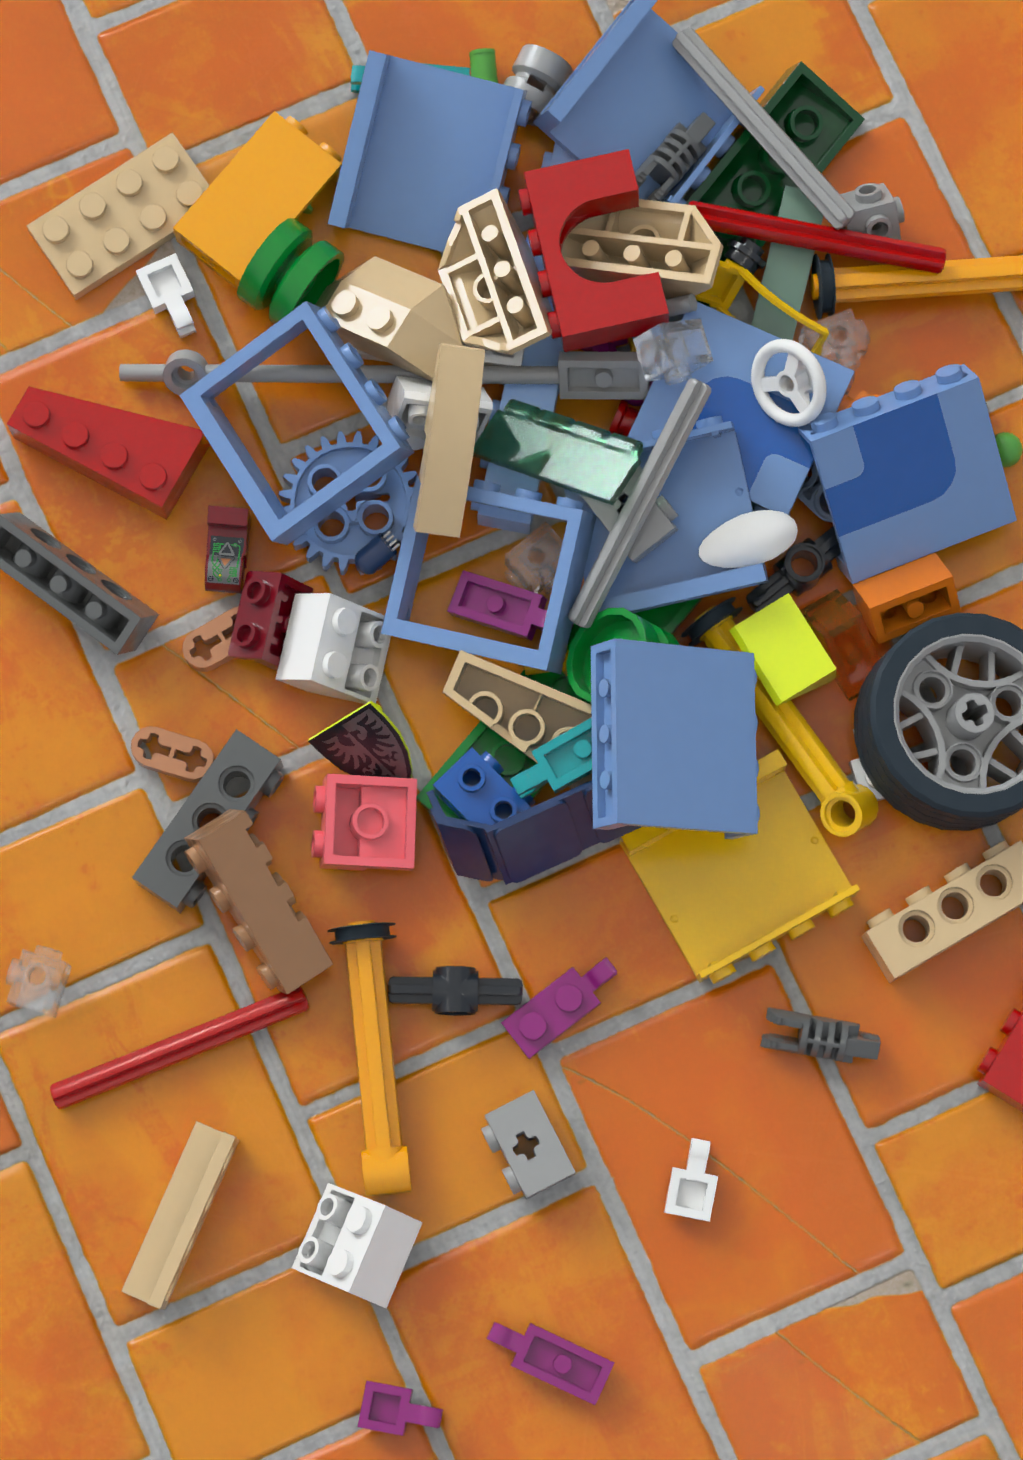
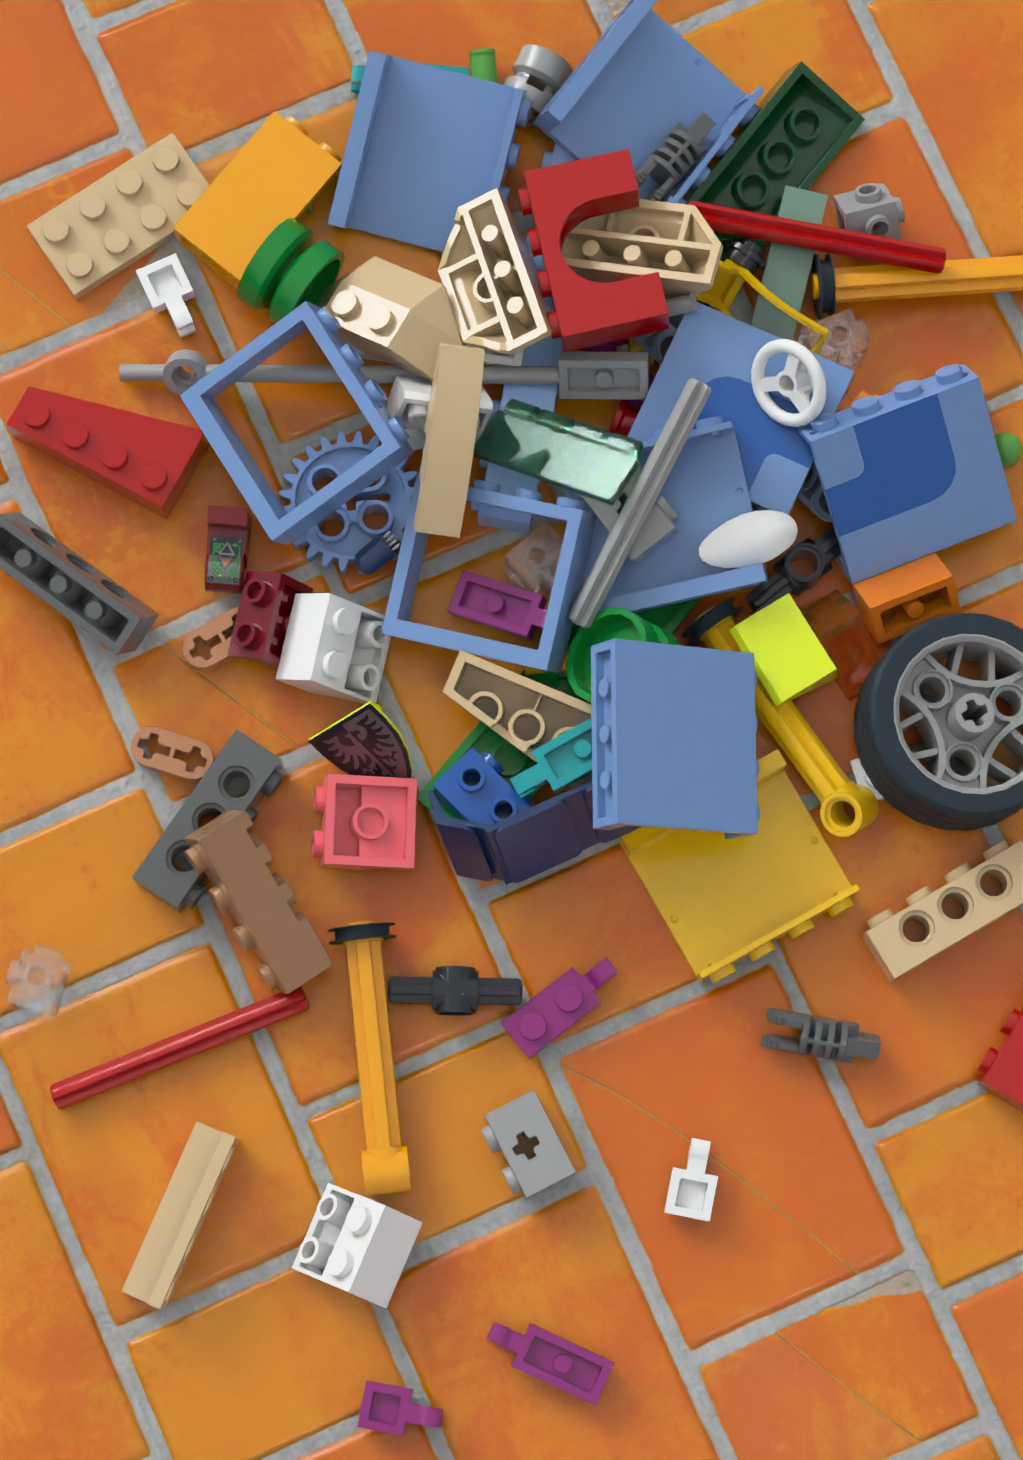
clear brick [633,318,714,385] -> none
light grey axle [672,27,855,230] -> none

